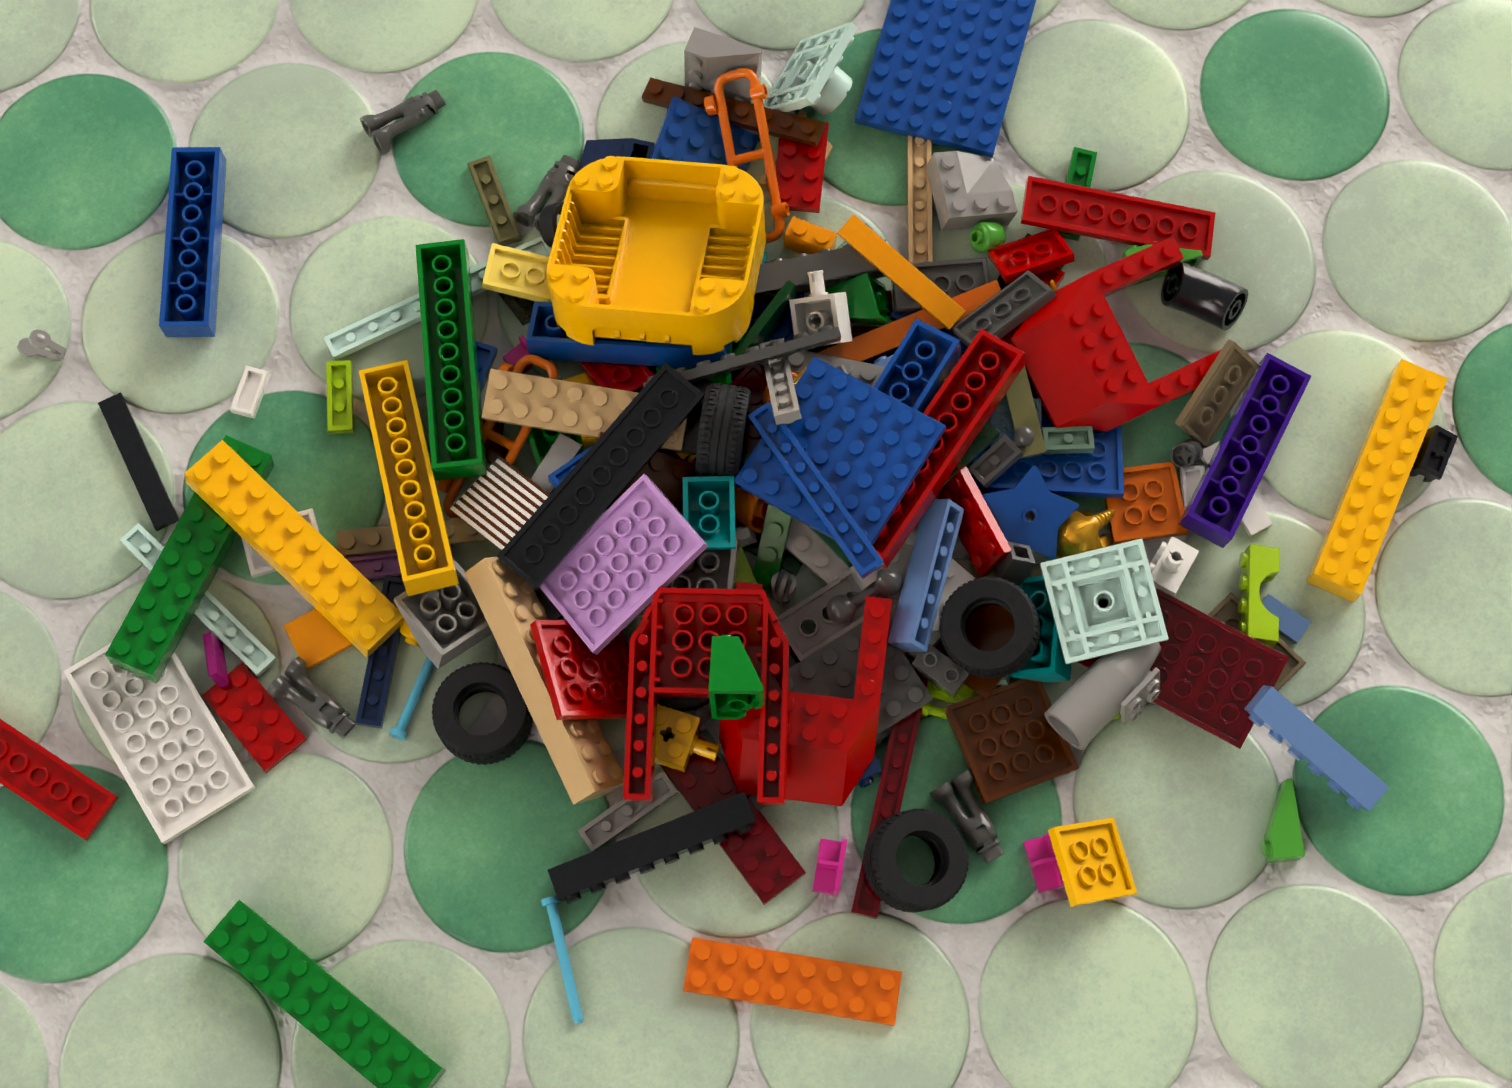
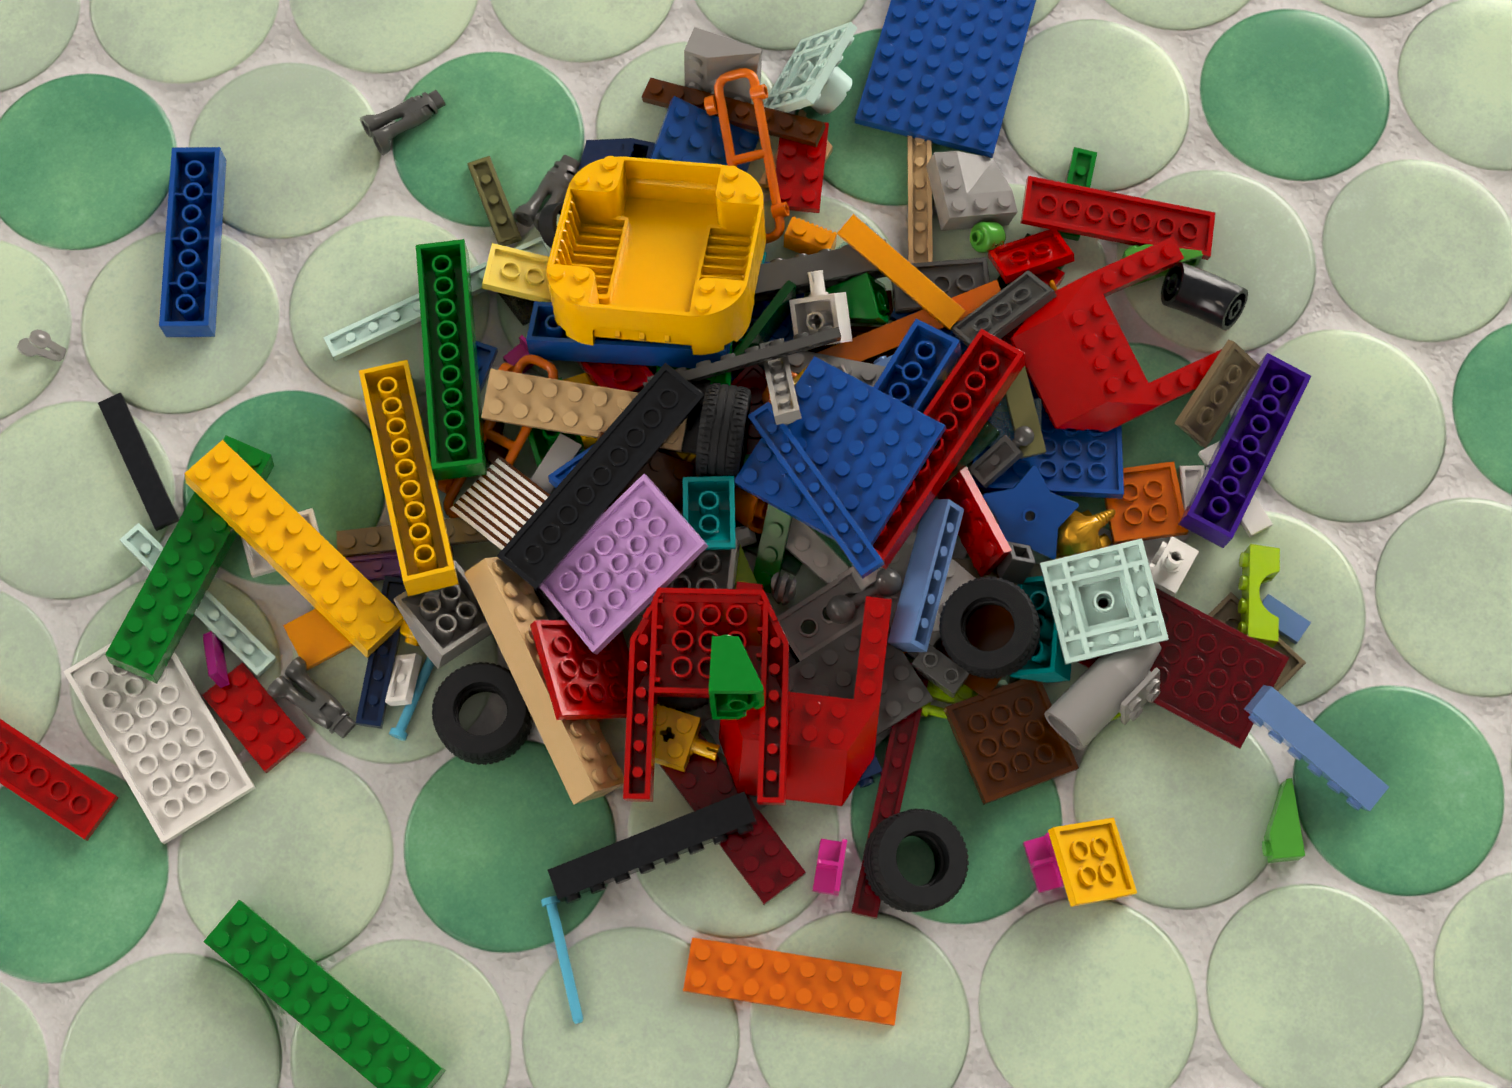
white tile [230,366,271,419] -> none
lime plate [326,360,354,434] -> none
light grey plate [577,771,678,852] -> none
dark grey piece [929,770,1004,864] -> none
sand green plate [1041,426,1095,454] -> none
dark grey wheel [1171,439,1203,468] -> none
yellow brick [1307,359,1448,603] -> none
black hinge [1409,425,1458,482] -> none
none -> white plate [385,653,422,706]

